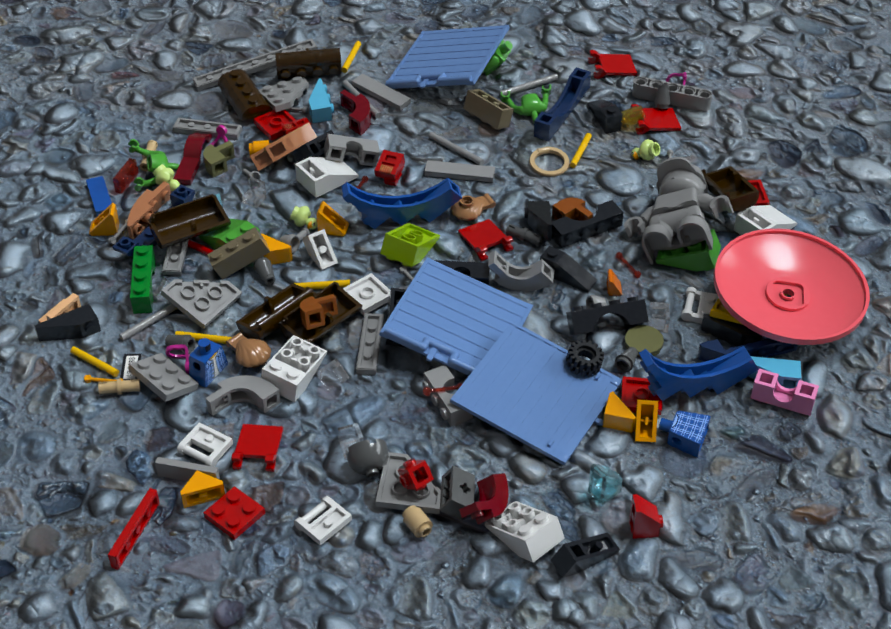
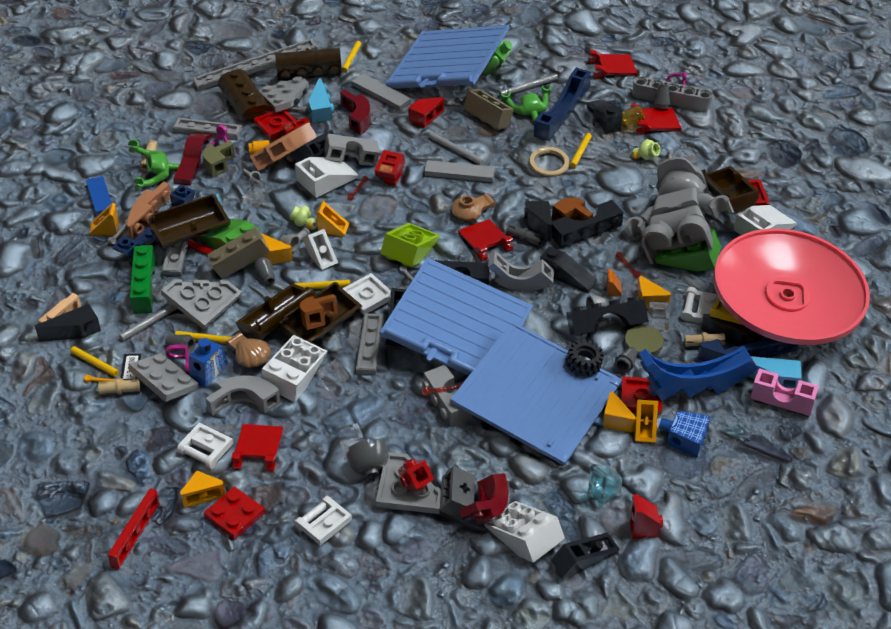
clear red plate [113,158,139,194] -> none
yellowish green animal [153,164,180,191] -> none
light grey tile [155,457,220,481] -> none
blue arch [341,178,462,229] -> none
light grey bar [342,80,381,118] -> none
tan brick [402,505,433,538] -> none
none -> red slope [408,97,444,128]
none -> light orange slope [637,276,672,309]
none -> tan pin [684,332,725,347]

